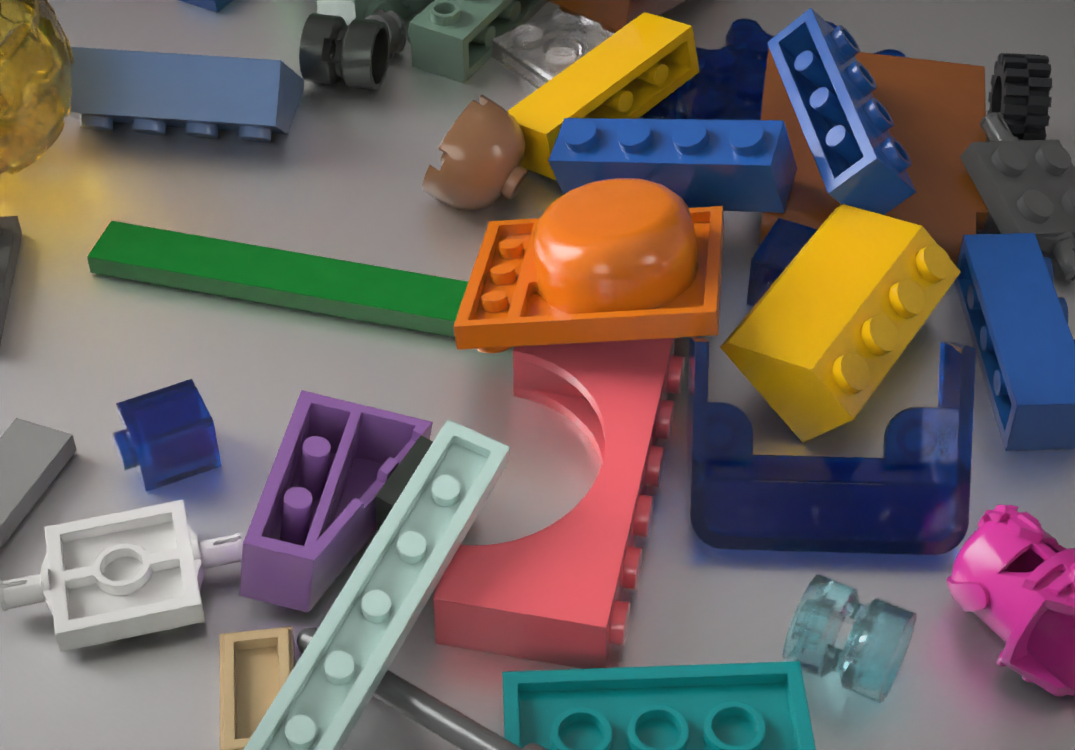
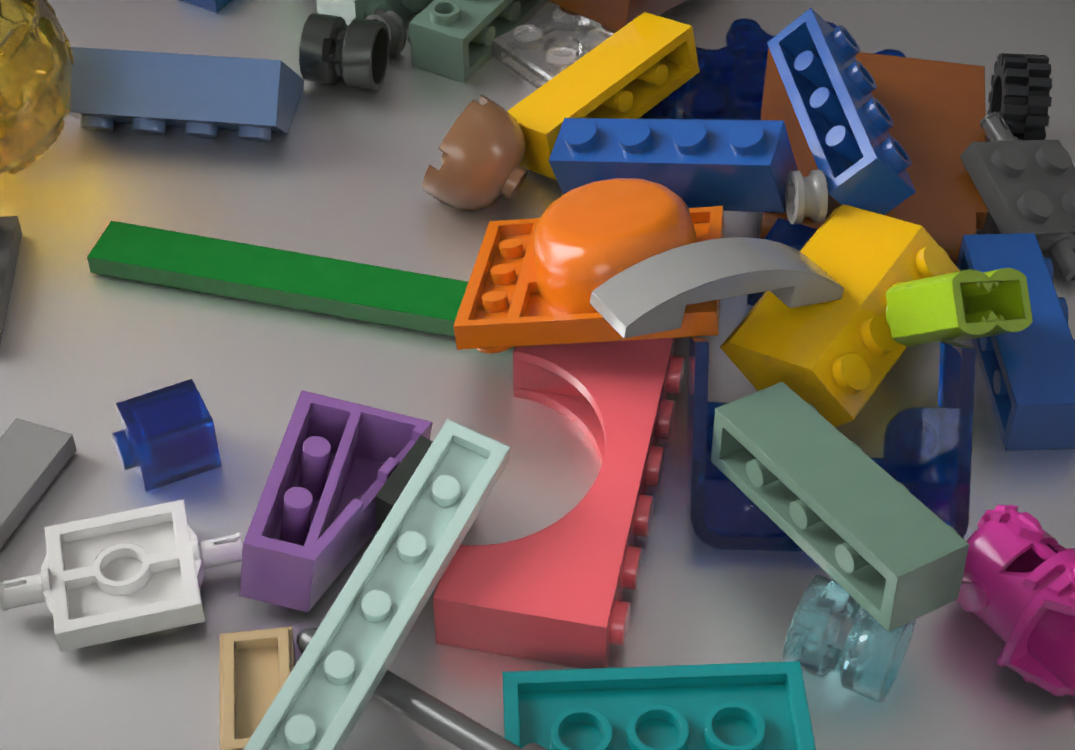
none -> light grey slope [590,237,844,338]
none -> sand green brick [711,382,969,632]
none -> light grey bush [785,170,828,224]
none -> lime brick [886,268,1033,346]

